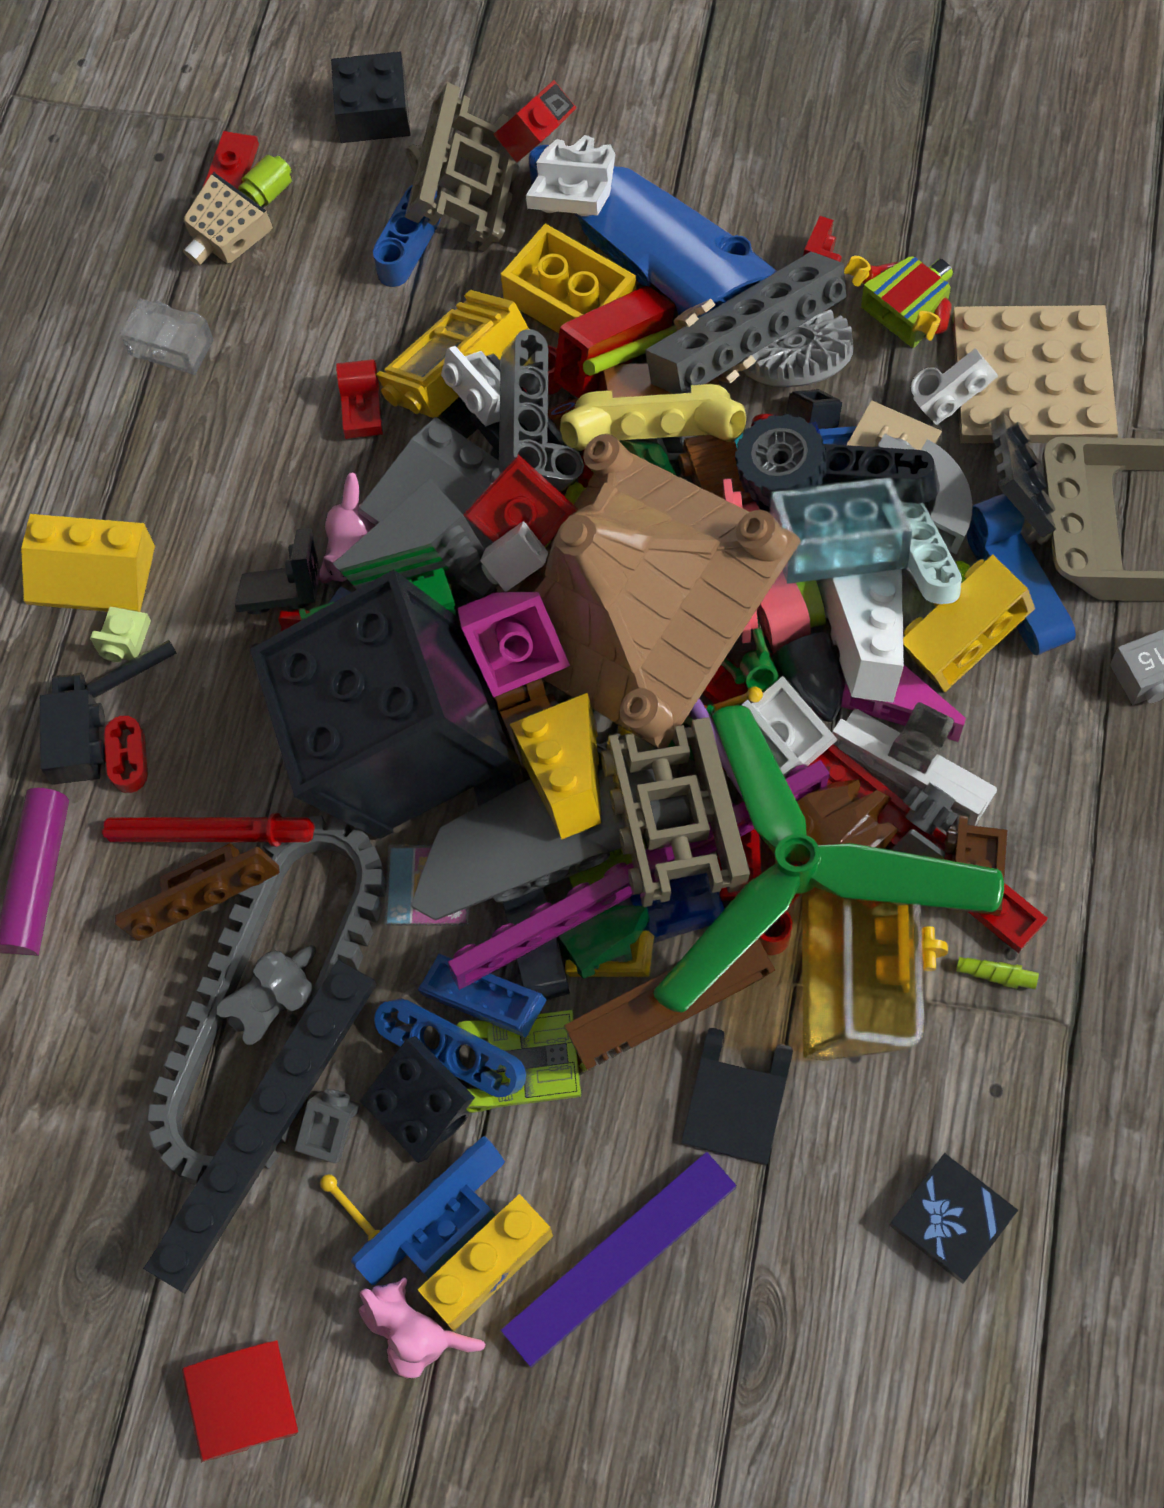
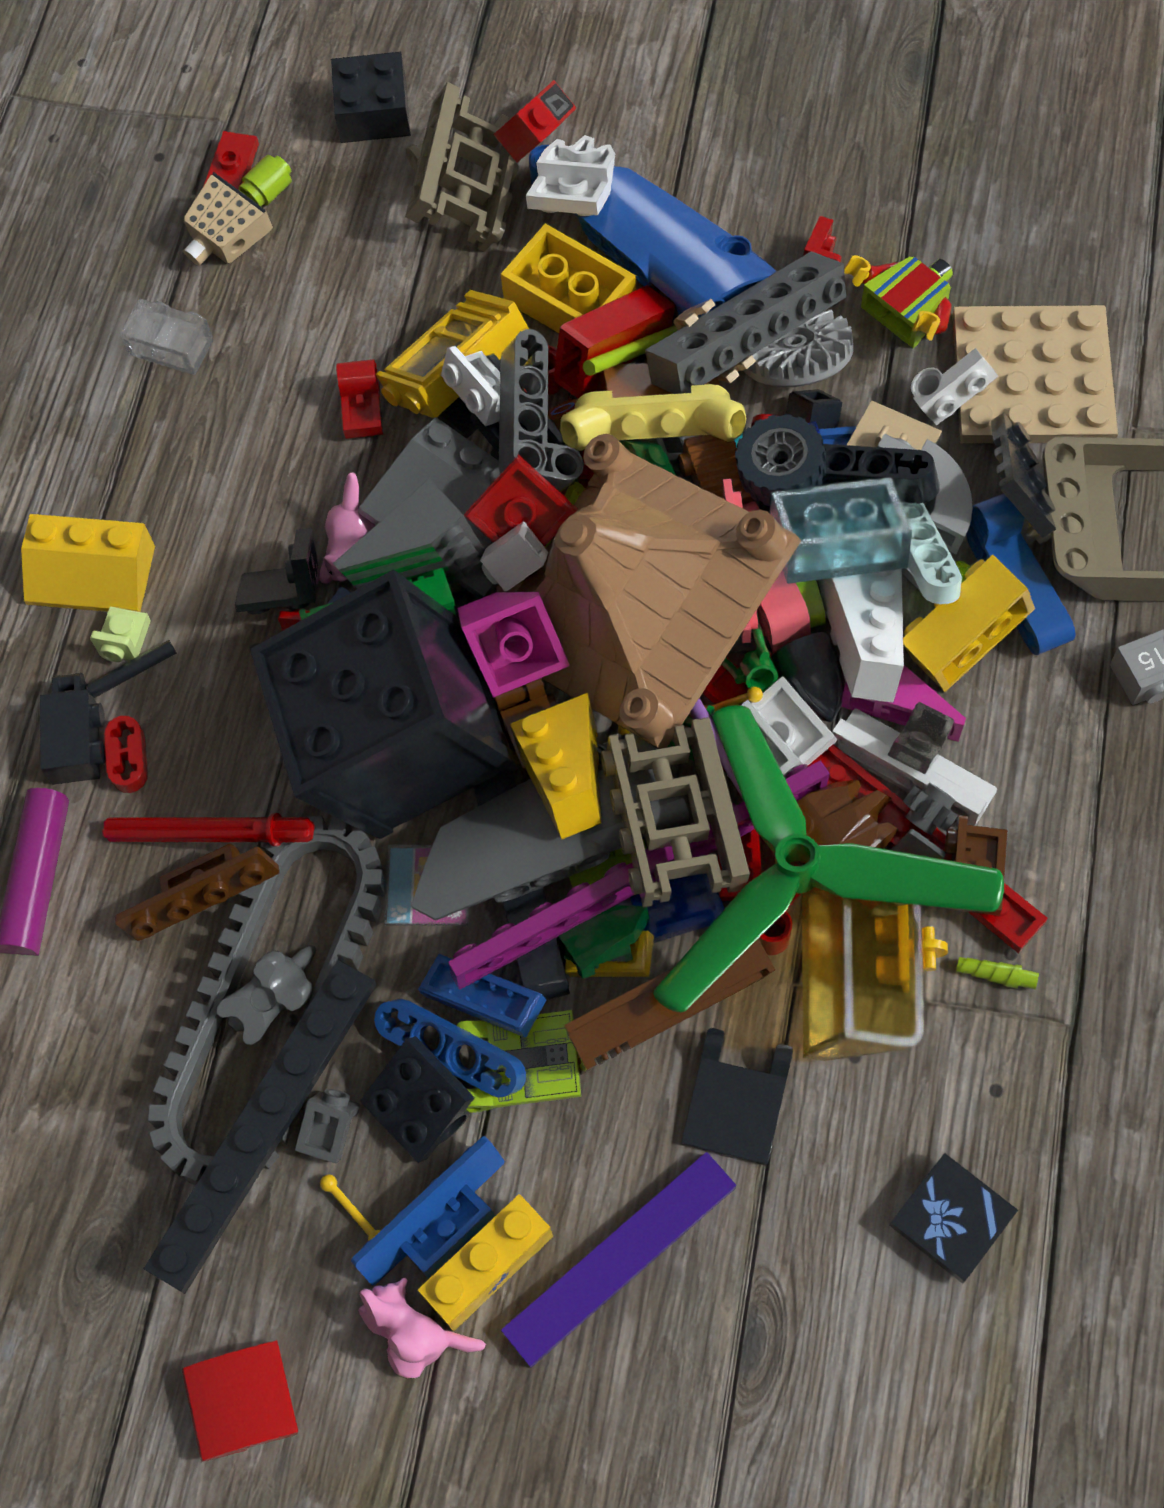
blue beam [373,185,441,287] -> none

